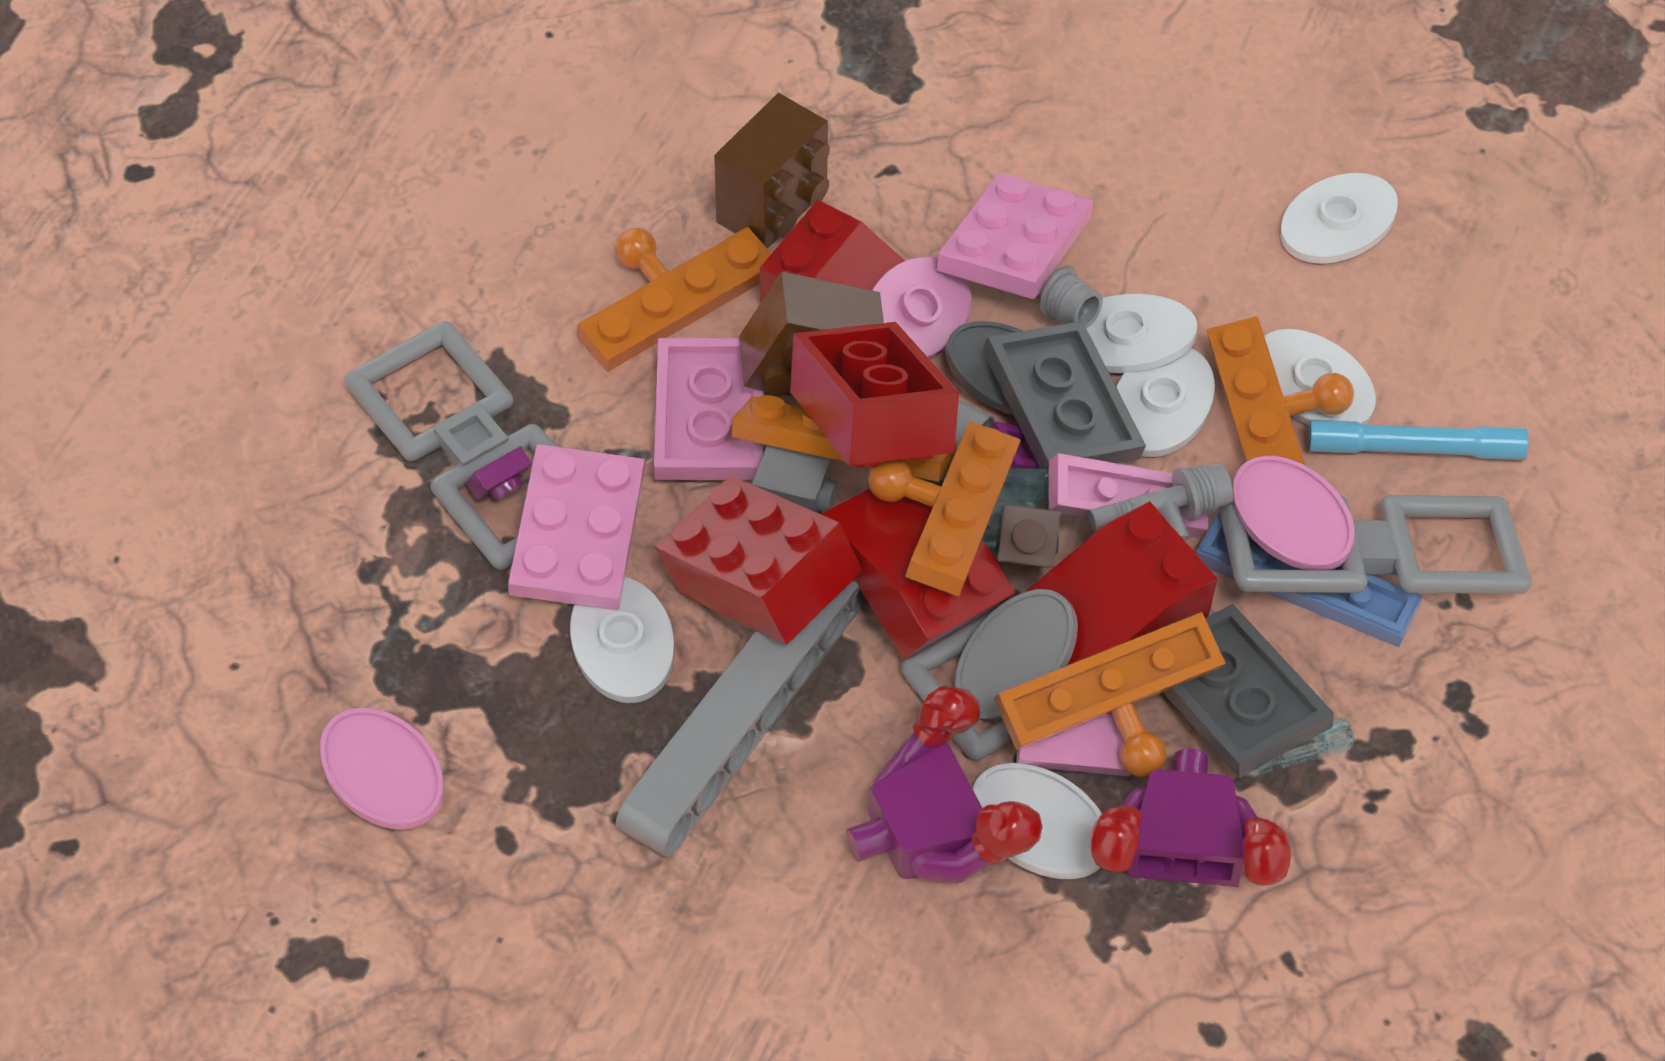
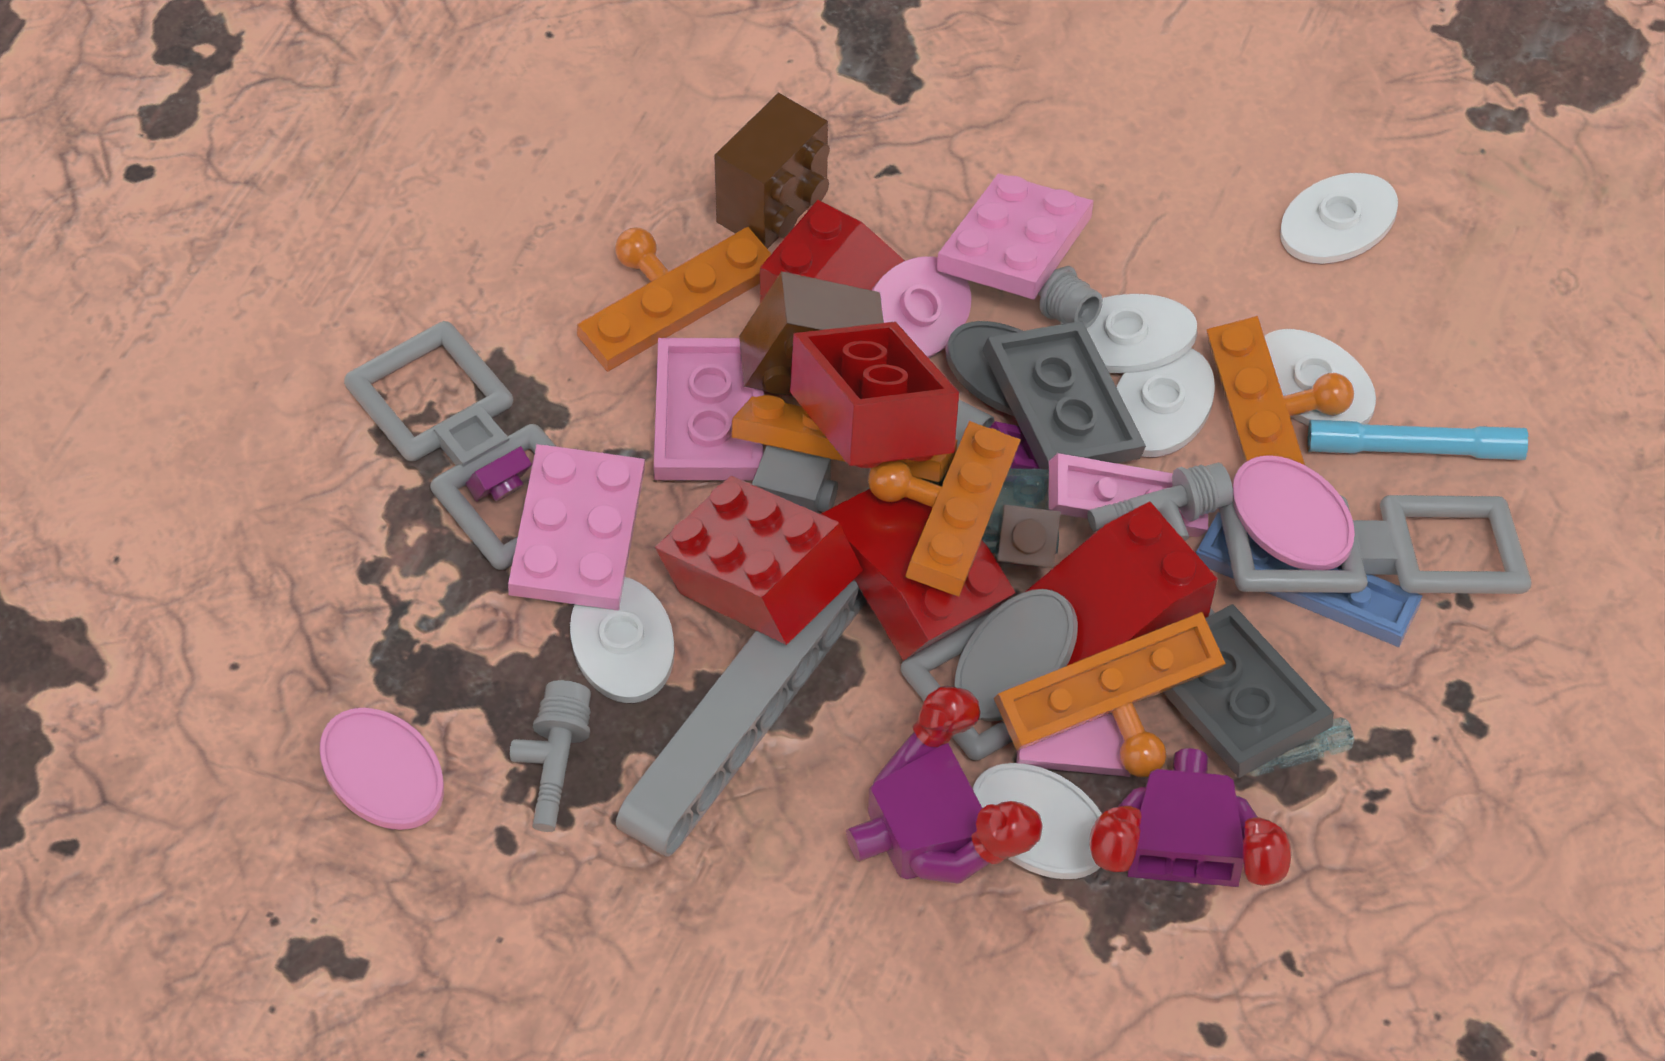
none -> light grey piece [510,680,591,832]

